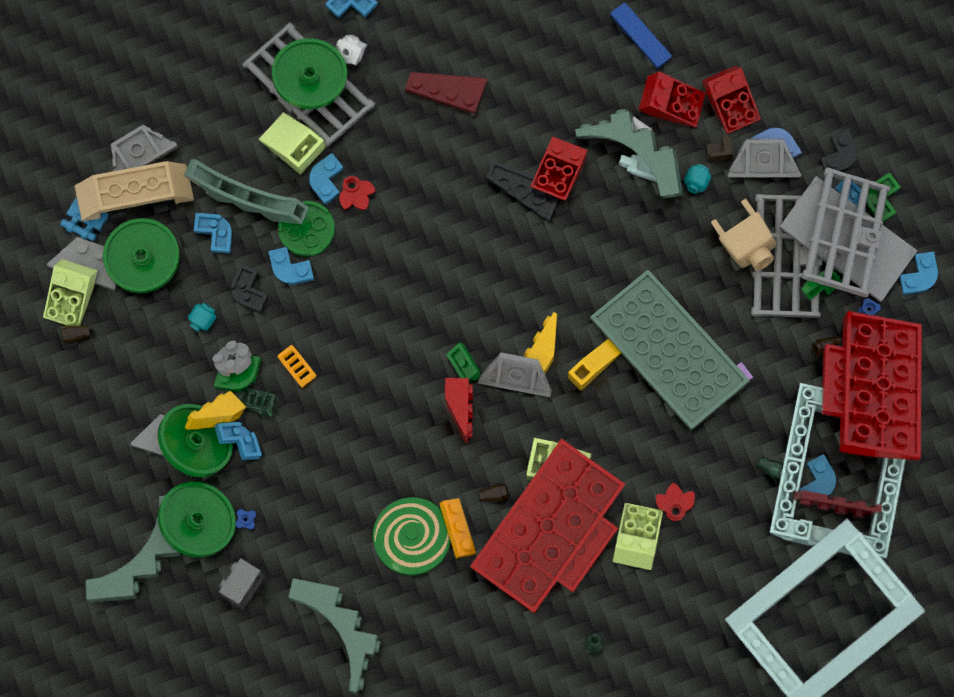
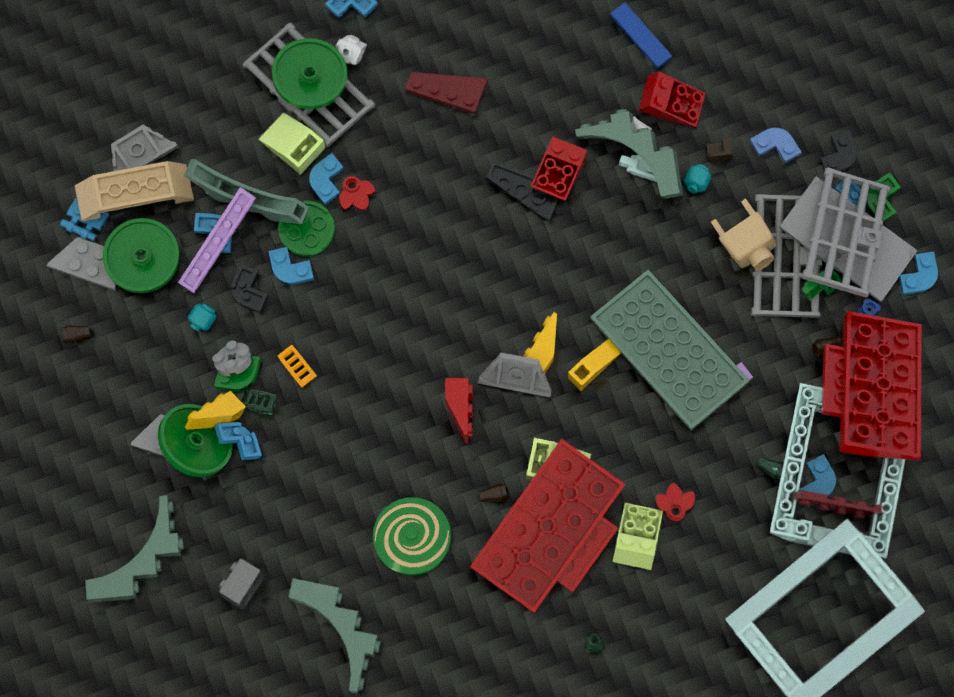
yellowish green slope [43,259,98,326] -> none
green dish [158,482,236,558] -> none
blue plate [236,509,256,530] -> none
light orange plate [439,498,476,559] -> none
green plate [446,342,481,381] -> none
red slope [702,66,761,134] -> none
light grey wing [727,138,801,177] -> none
none -> lavender tile [178,187,256,293]

